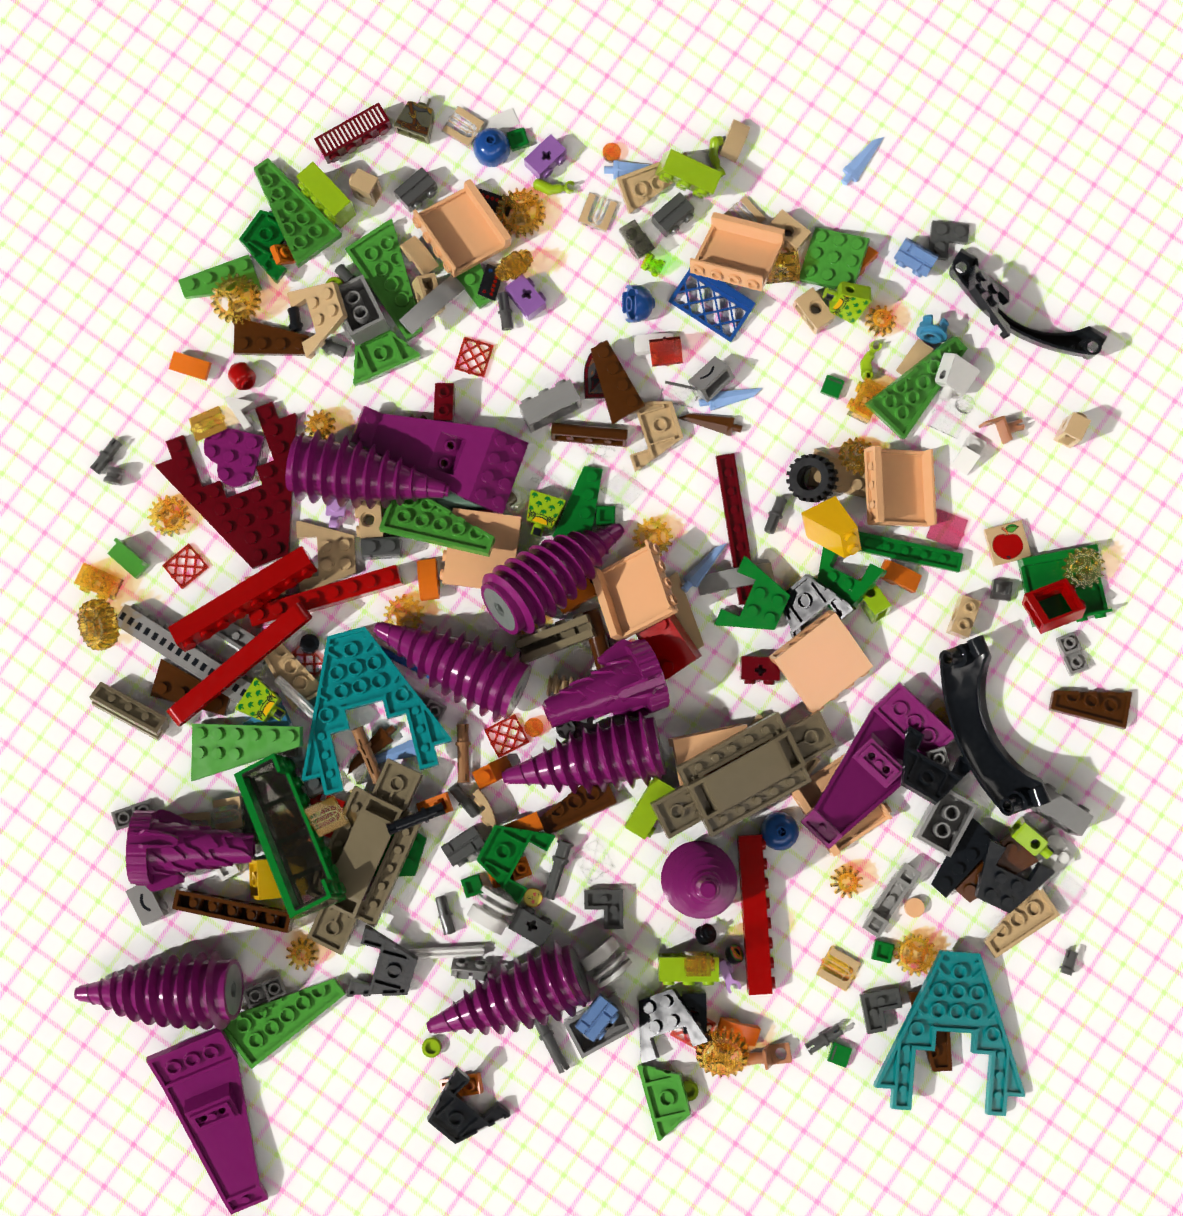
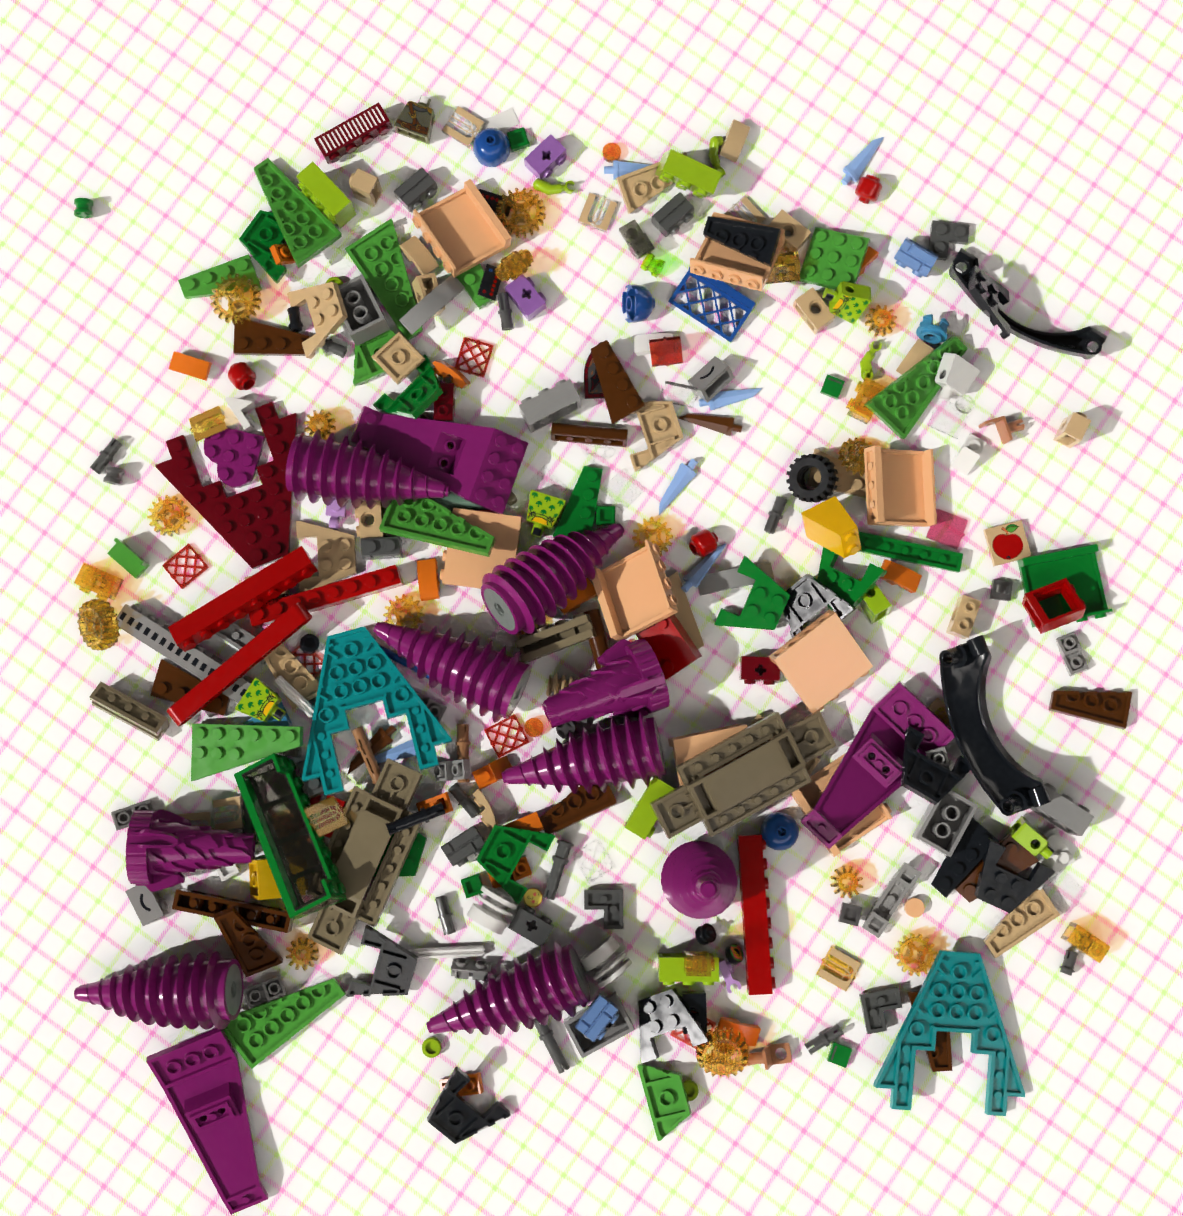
dark grey pin [334,264,357,283] -> none
dark red tile [715,453,753,606] -> none
green tile [871,939,895,964] -> none
clear yellow gear [1062,547,1106,590] -> none
none -> green wheel [74,198,93,219]
none -> reddish brown wing [214,907,283,977]
none -> tan tile [371,331,425,385]
none -> green wing [373,354,443,419]
none -> orange slope [432,360,471,389]
none -> light grey slope [434,759,471,782]
none -> light blue bar [659,459,698,515]
none -> red head [689,529,718,557]
none -> black wing [703,216,781,267]
none -> flat silver tile [838,902,862,927]
none -> red head [855,174,883,204]
none -> clear yellow brick [1060,922,1111,963]

